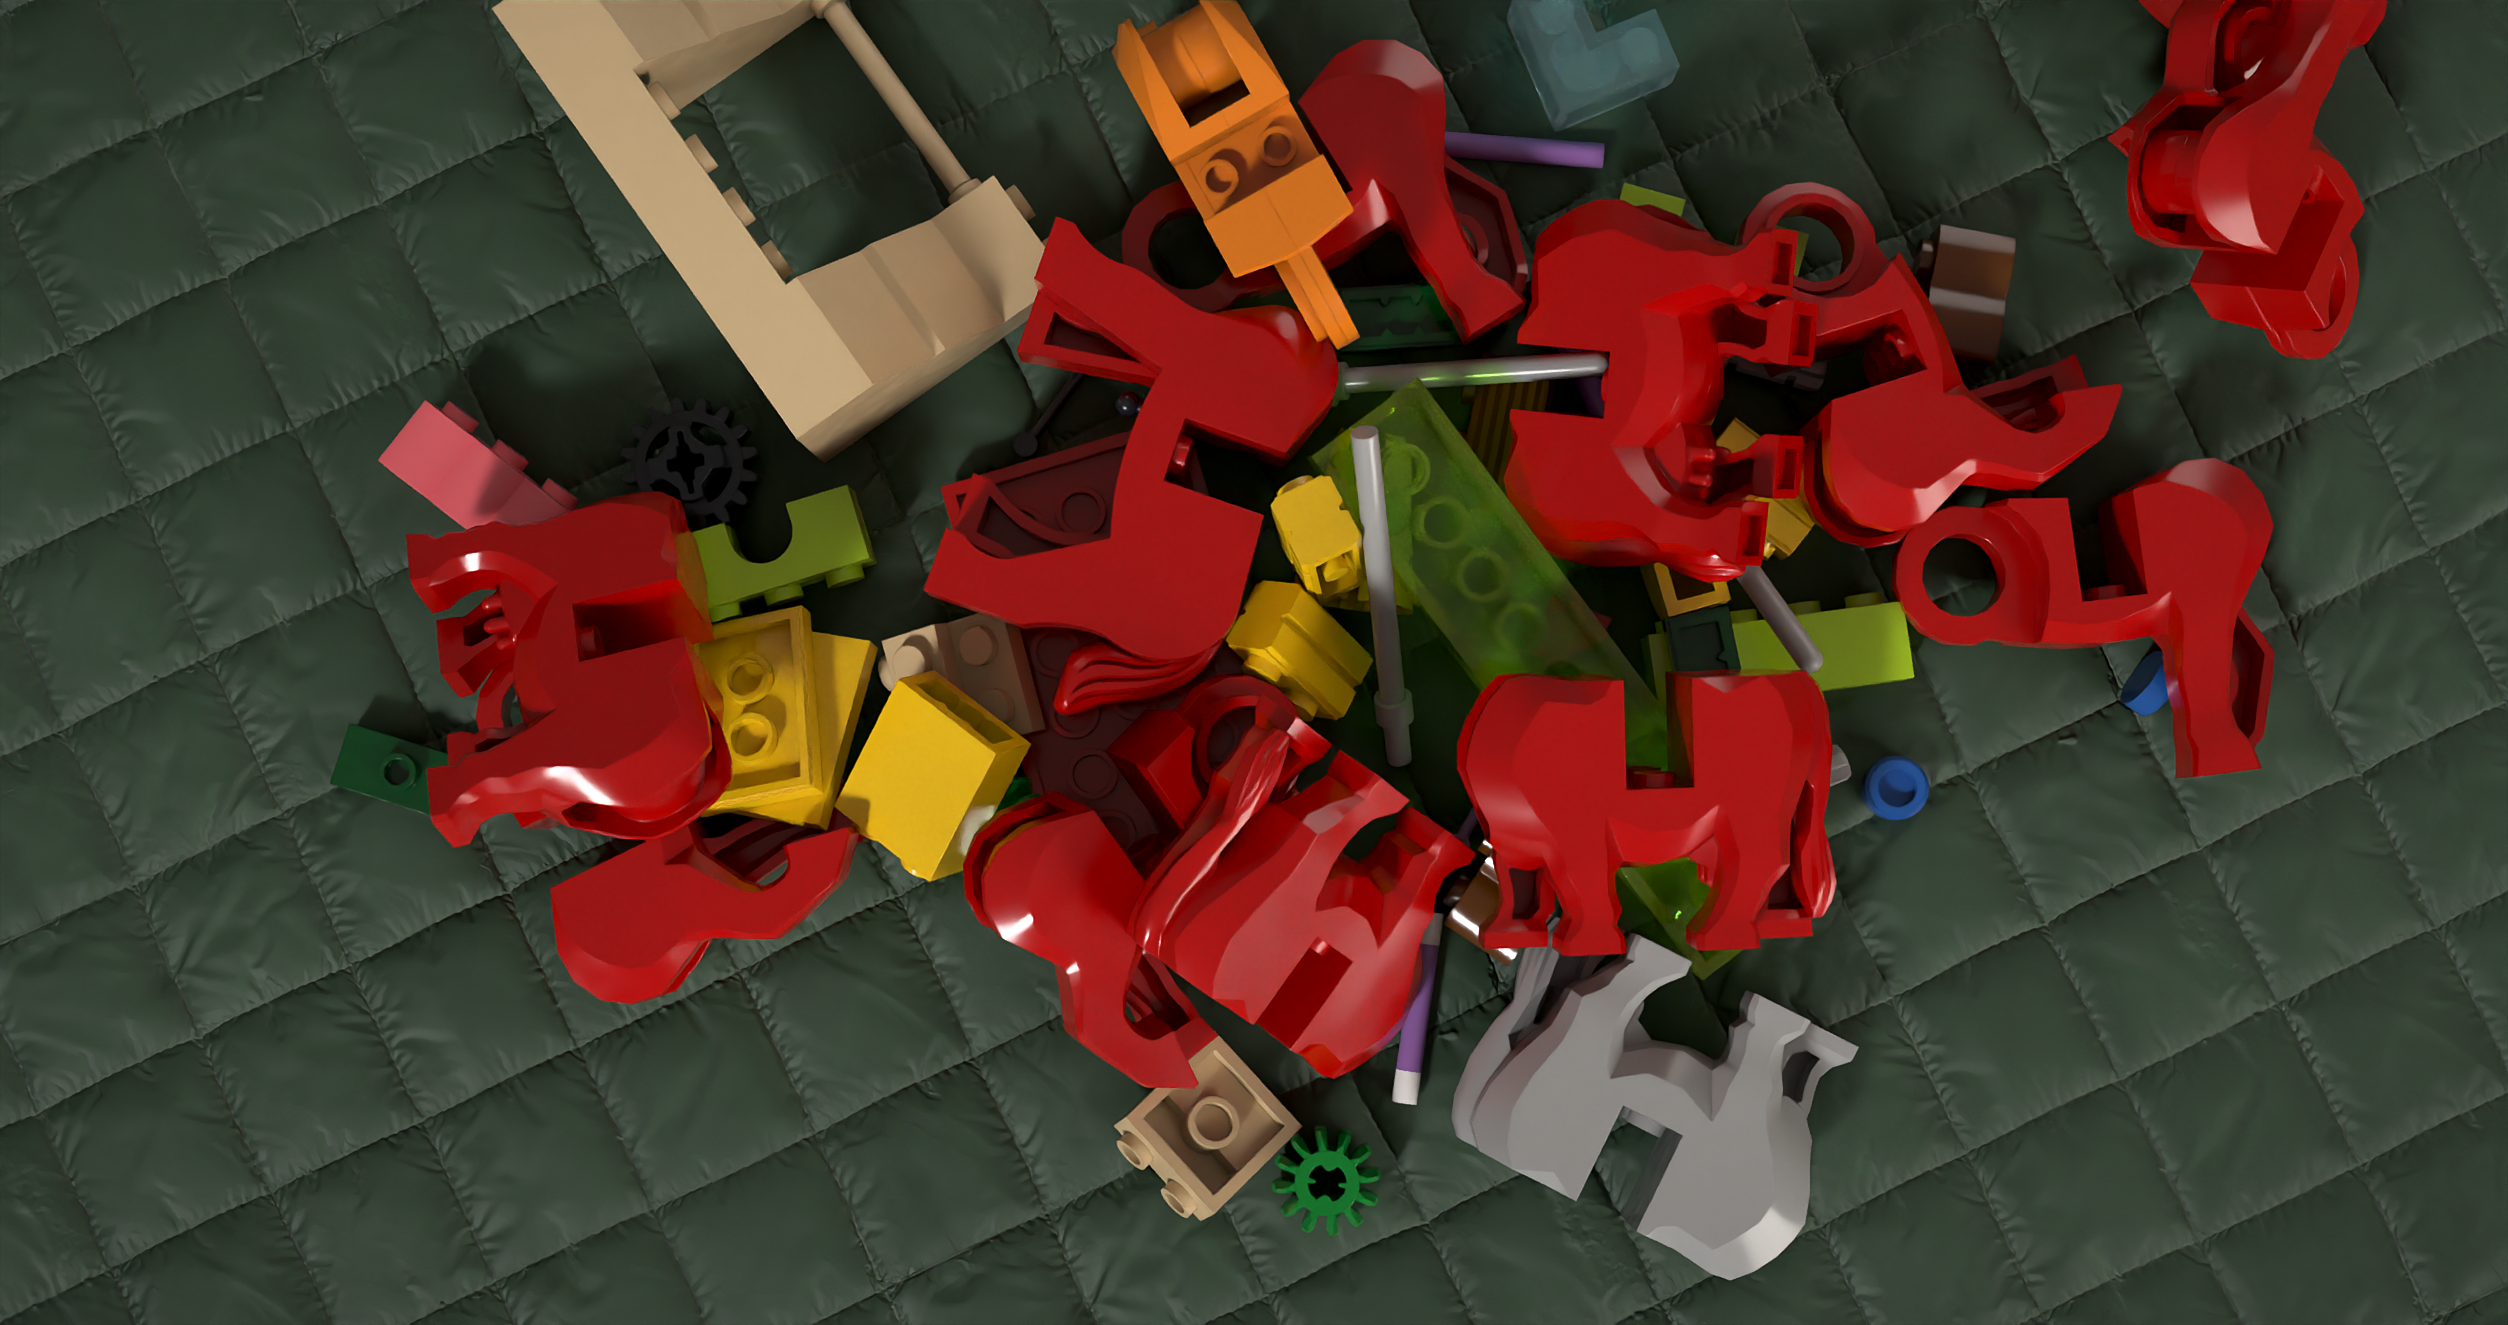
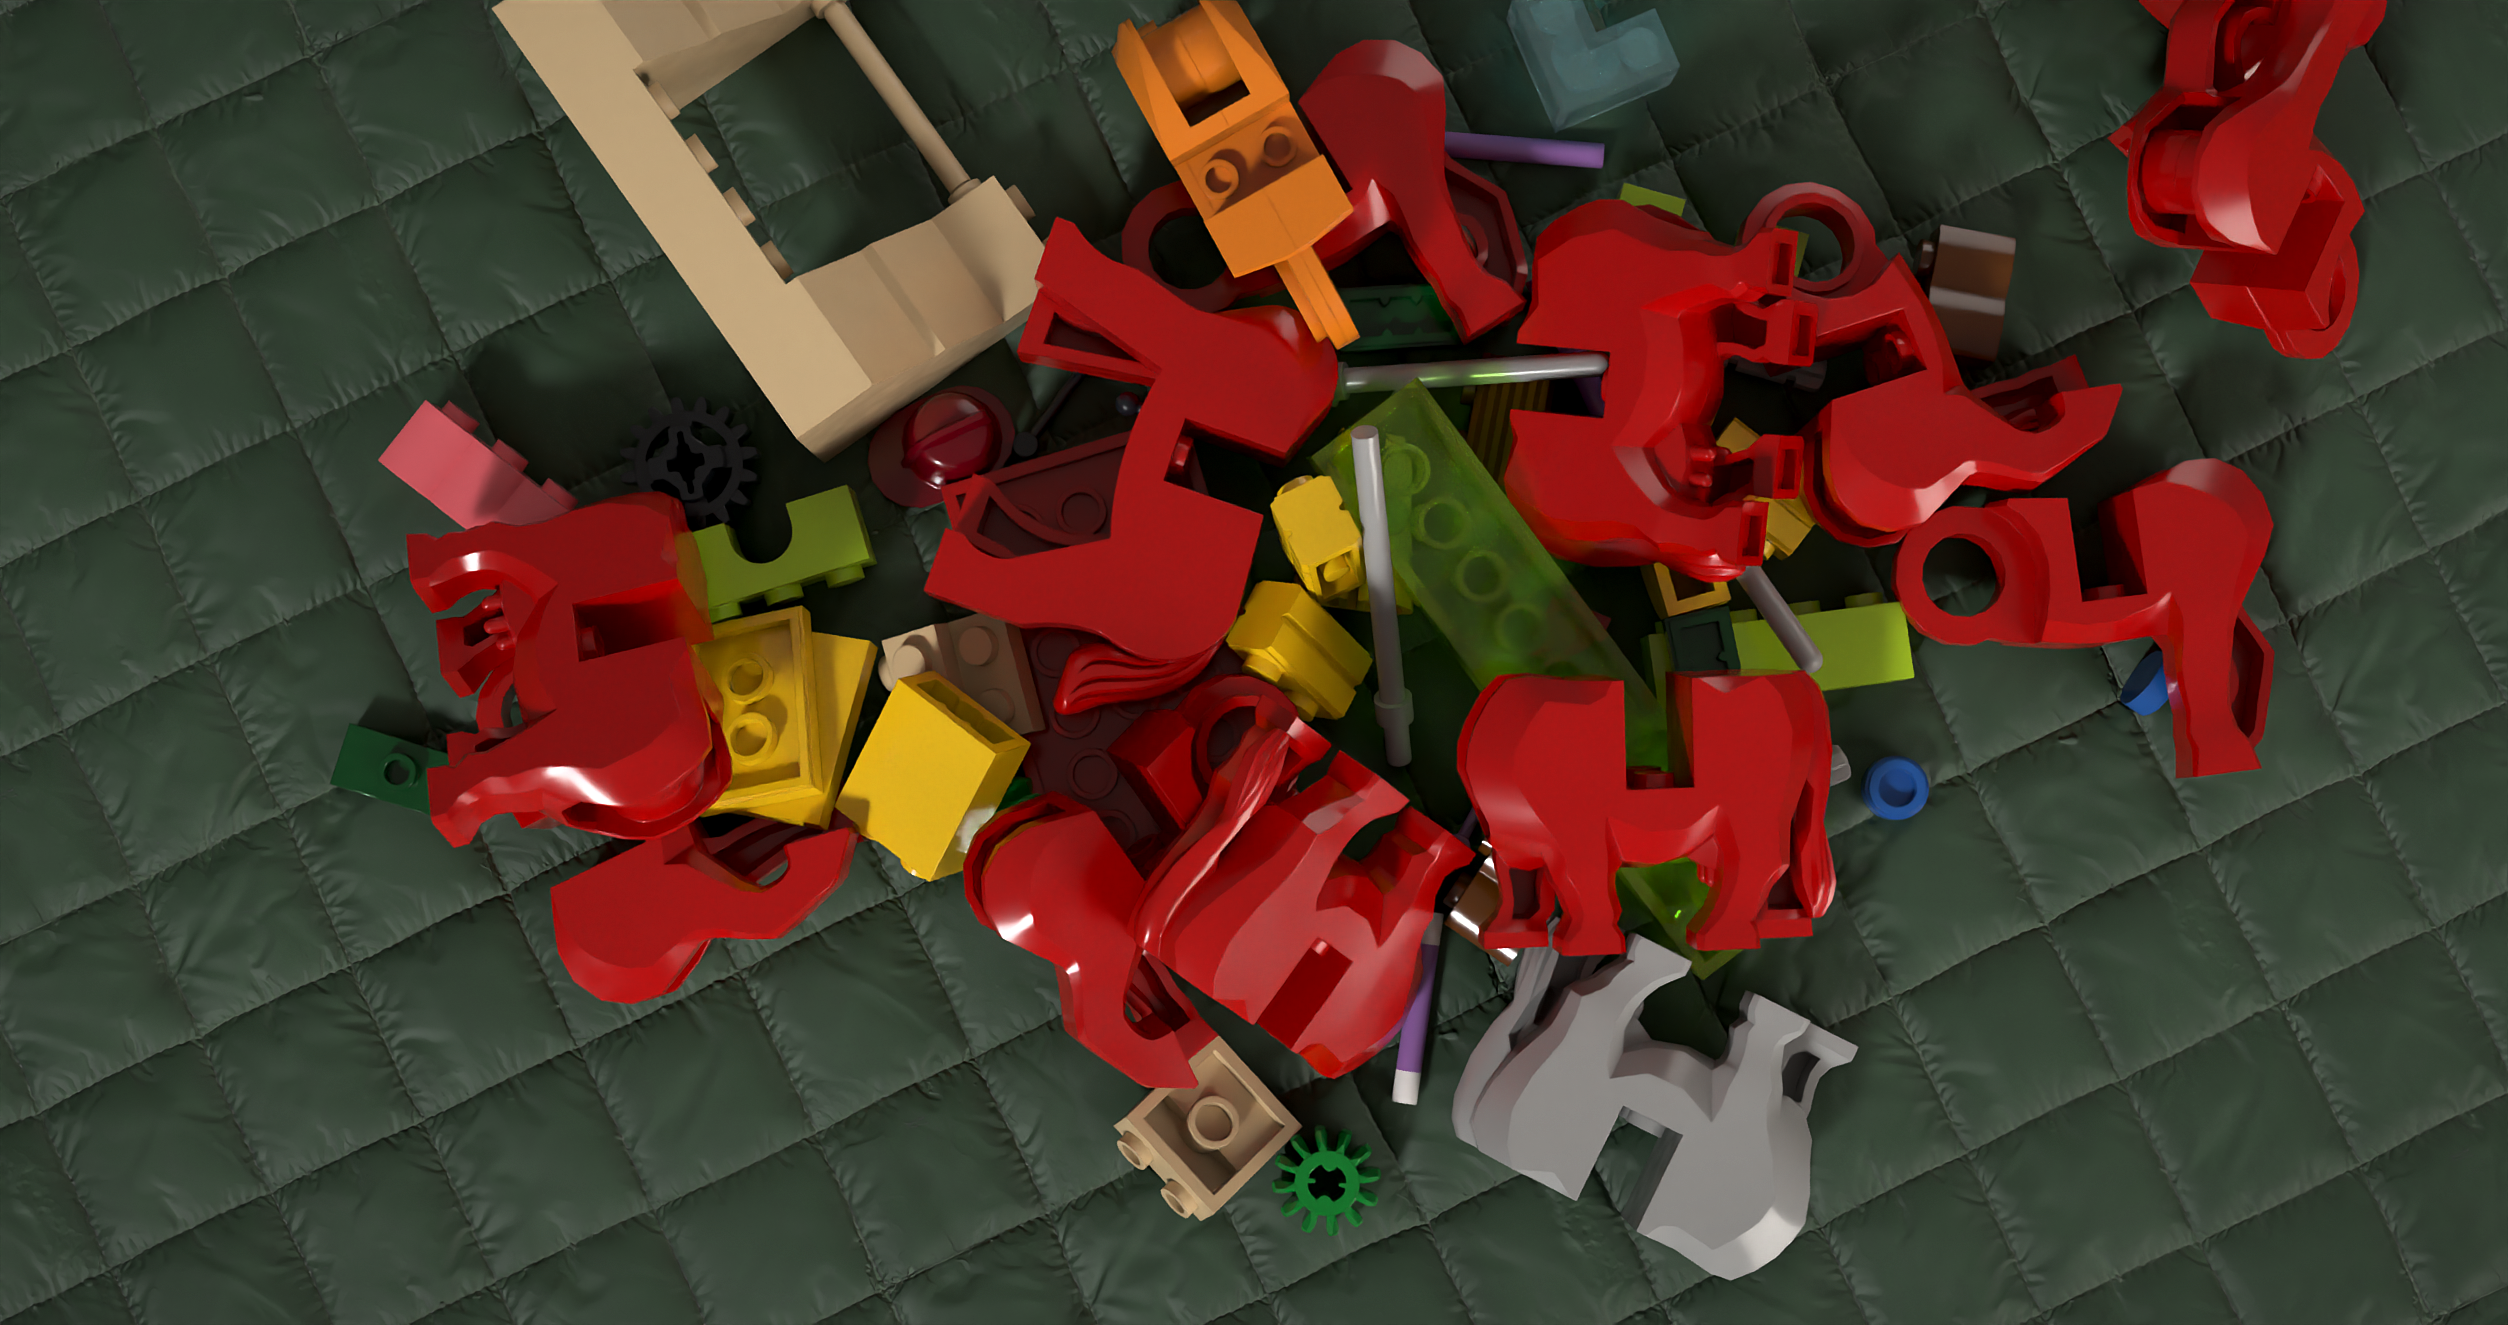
none -> dark red piece [868,385,1015,508]

